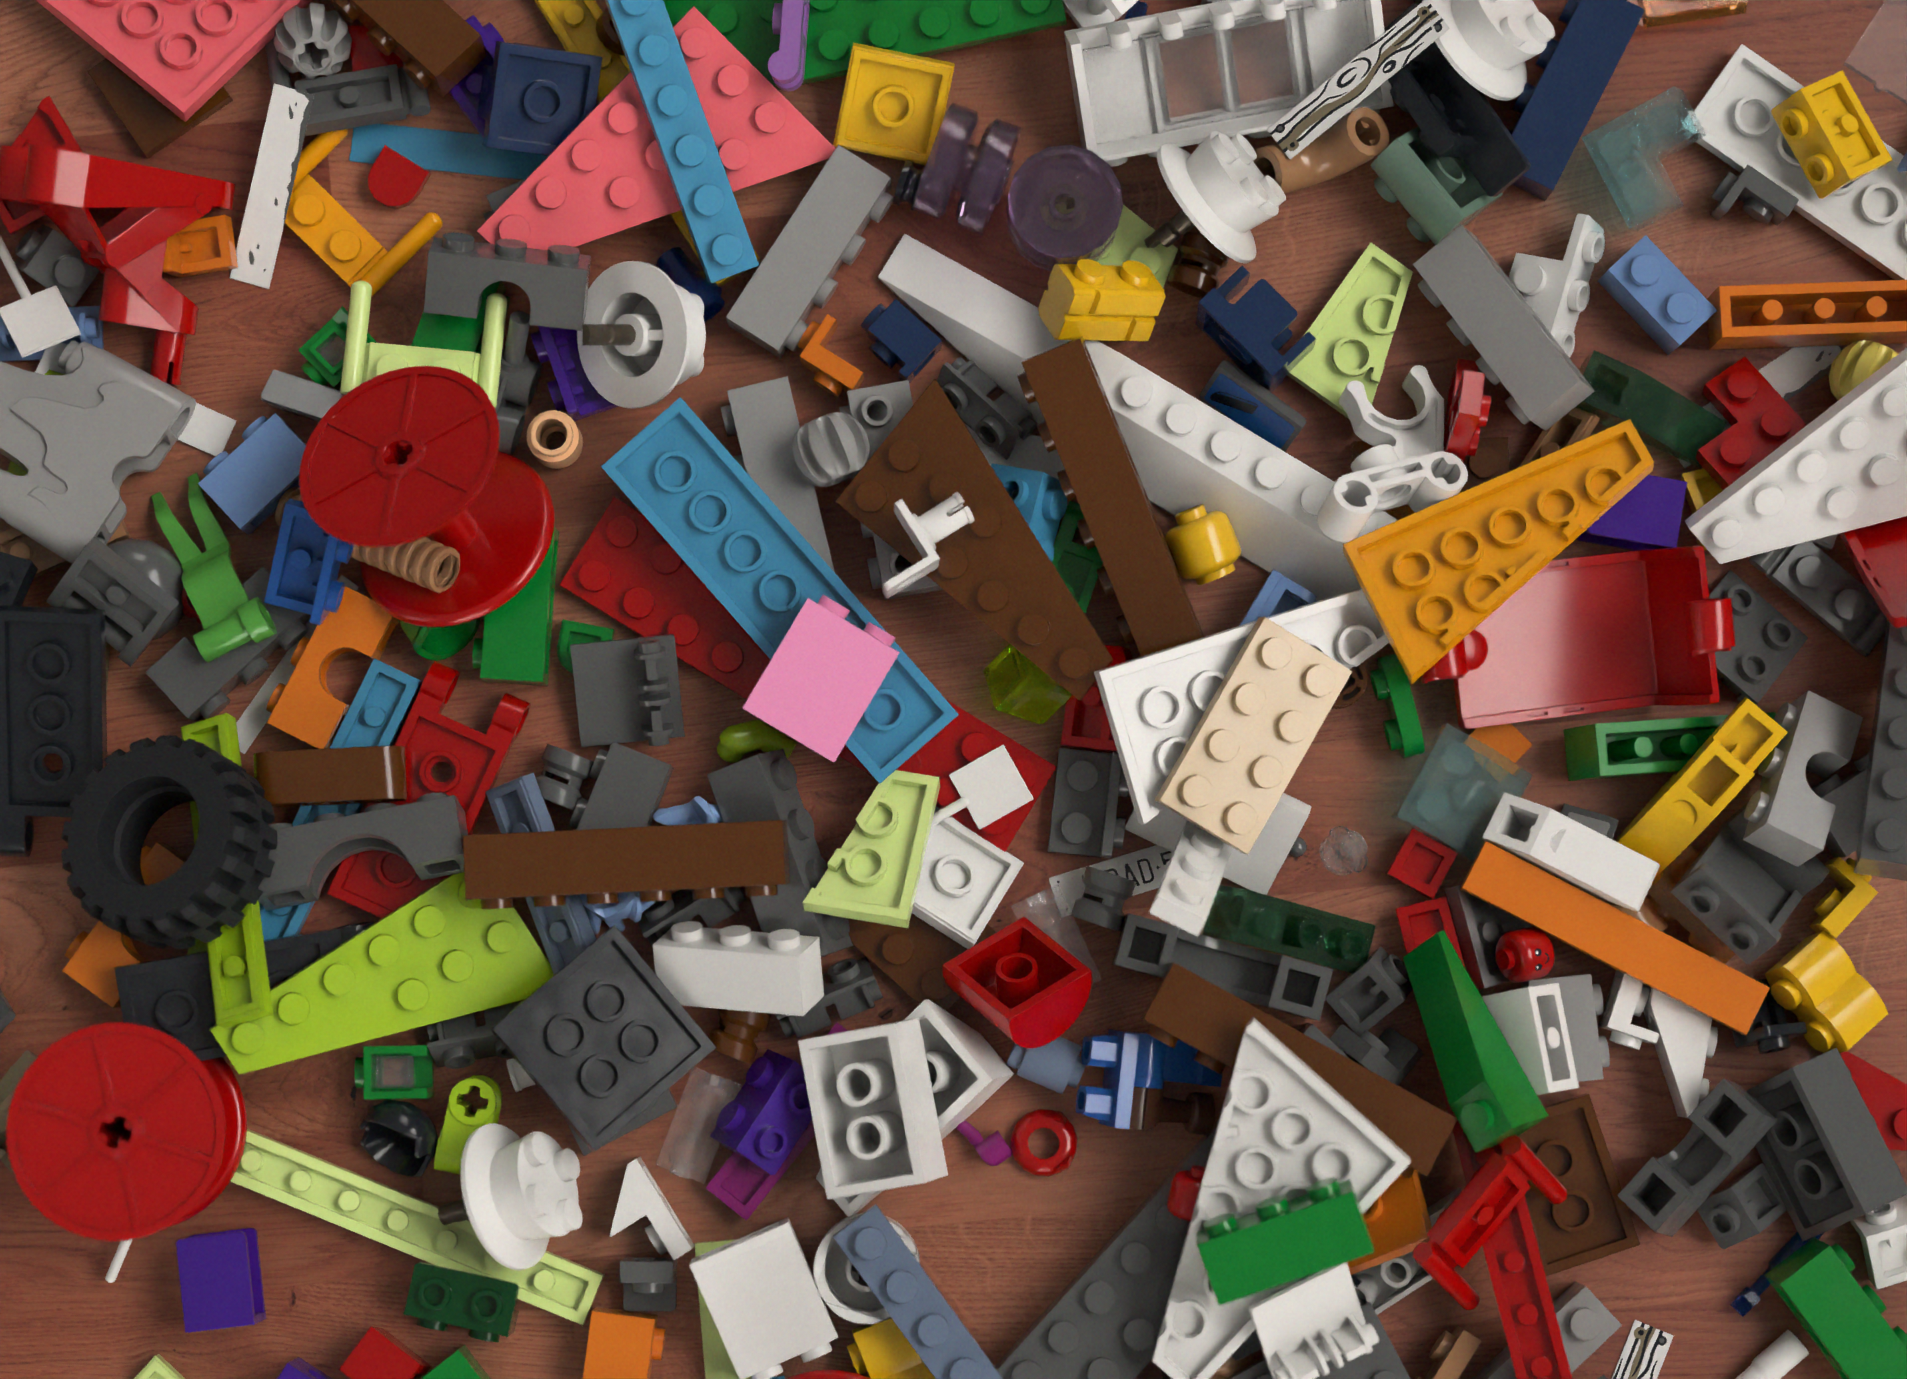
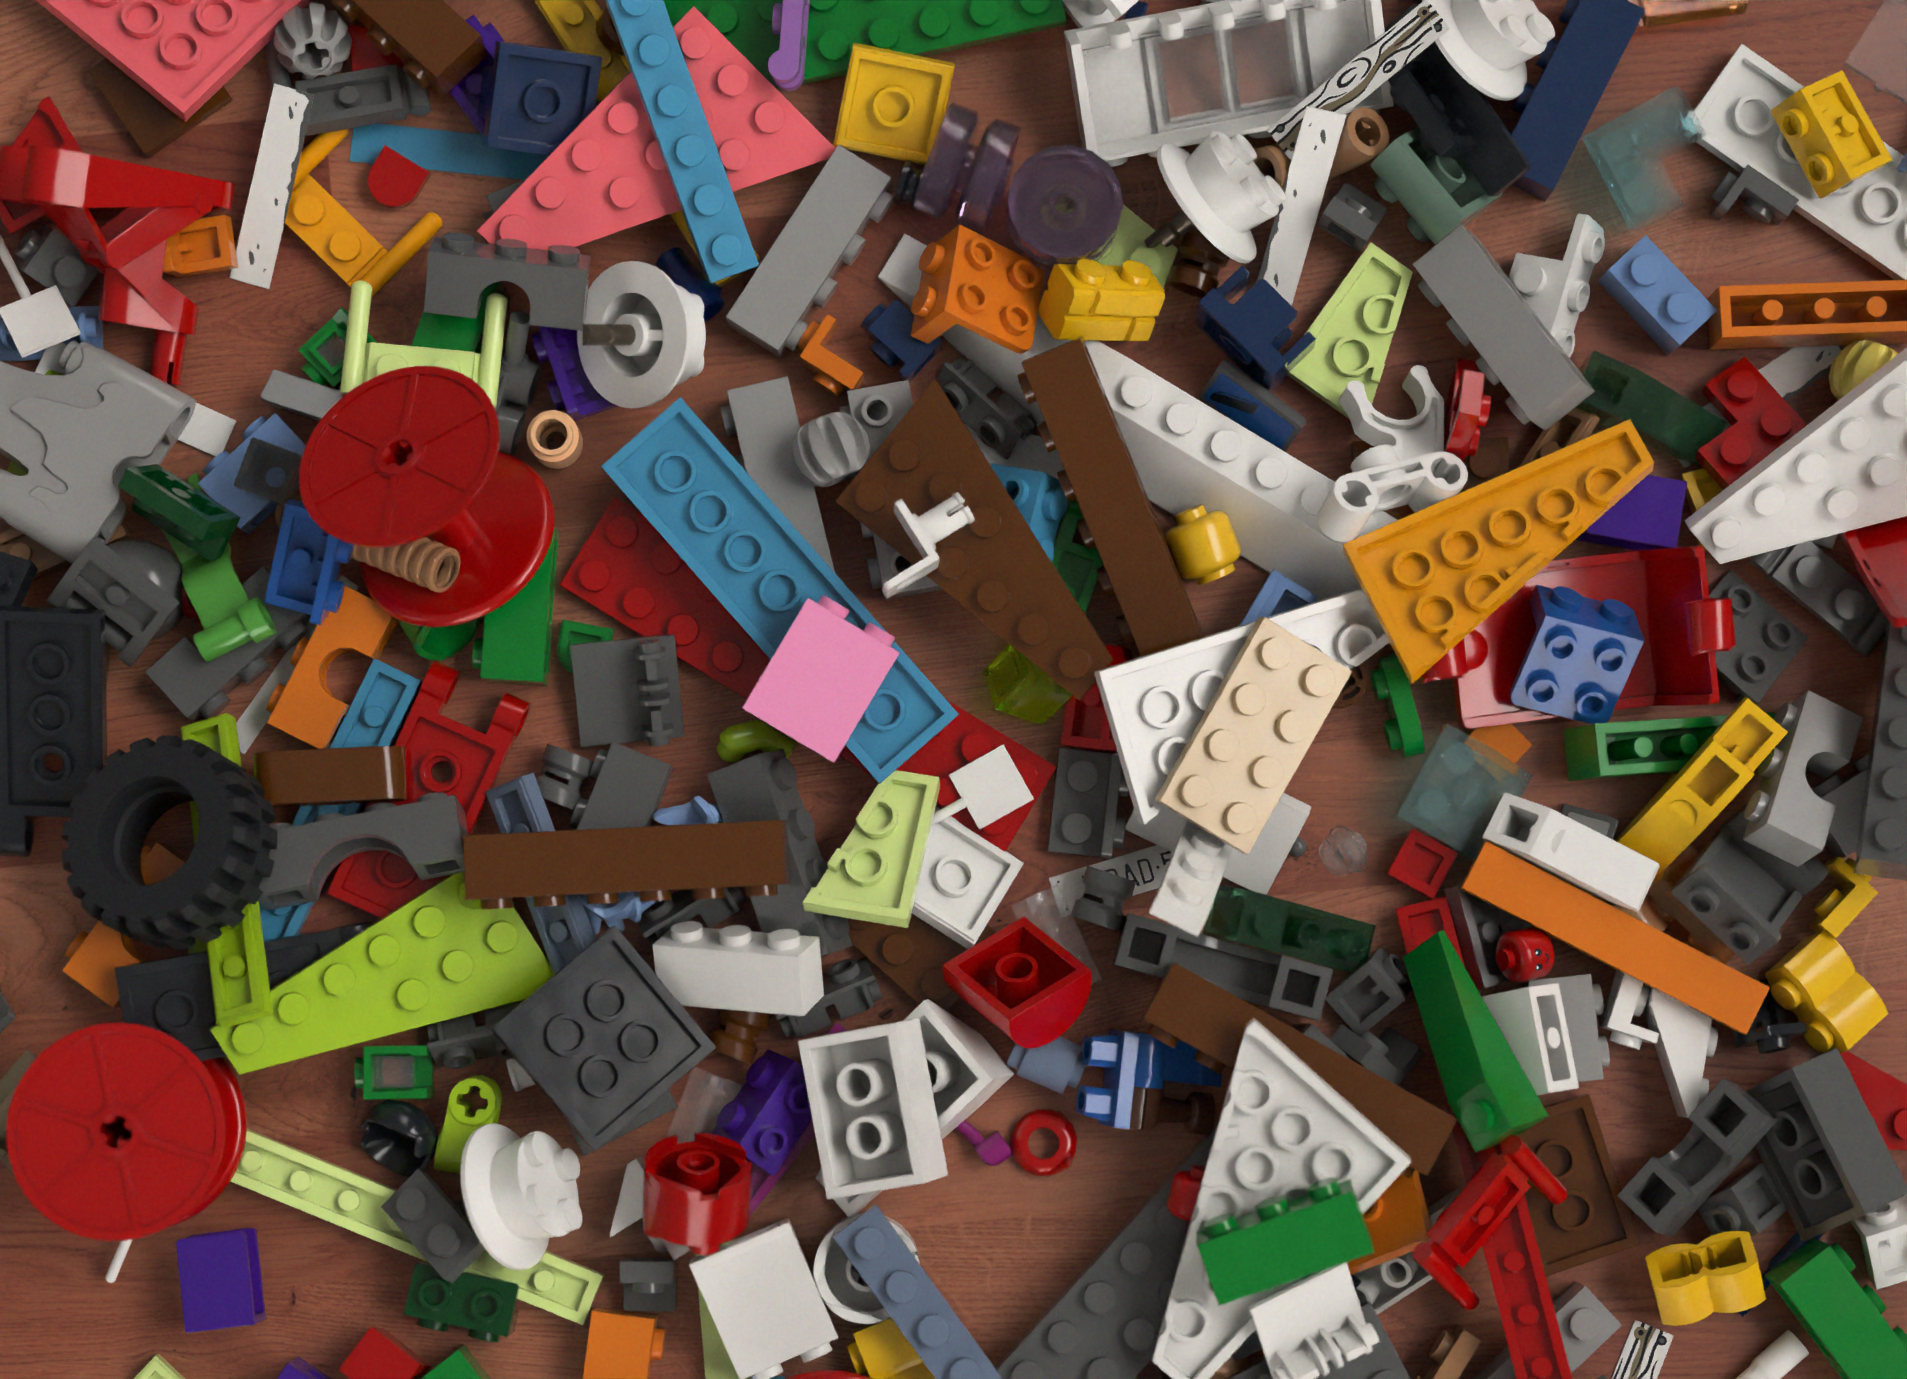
none -> dark green bracket [118,464,241,561]
none -> clear smoke piece [234,438,302,508]
none -> dark grey plate [381,1169,485,1283]
none -> red brick [642,1133,752,1255]
none -> orange bracket [911,224,1044,354]
none -> white sticker [1256,106,1346,306]
none -> dark grey bracket [1317,183,1387,254]
none -> blue bracket [1510,584,1644,724]
none -> yellow brick [1645,1231,1766,1326]

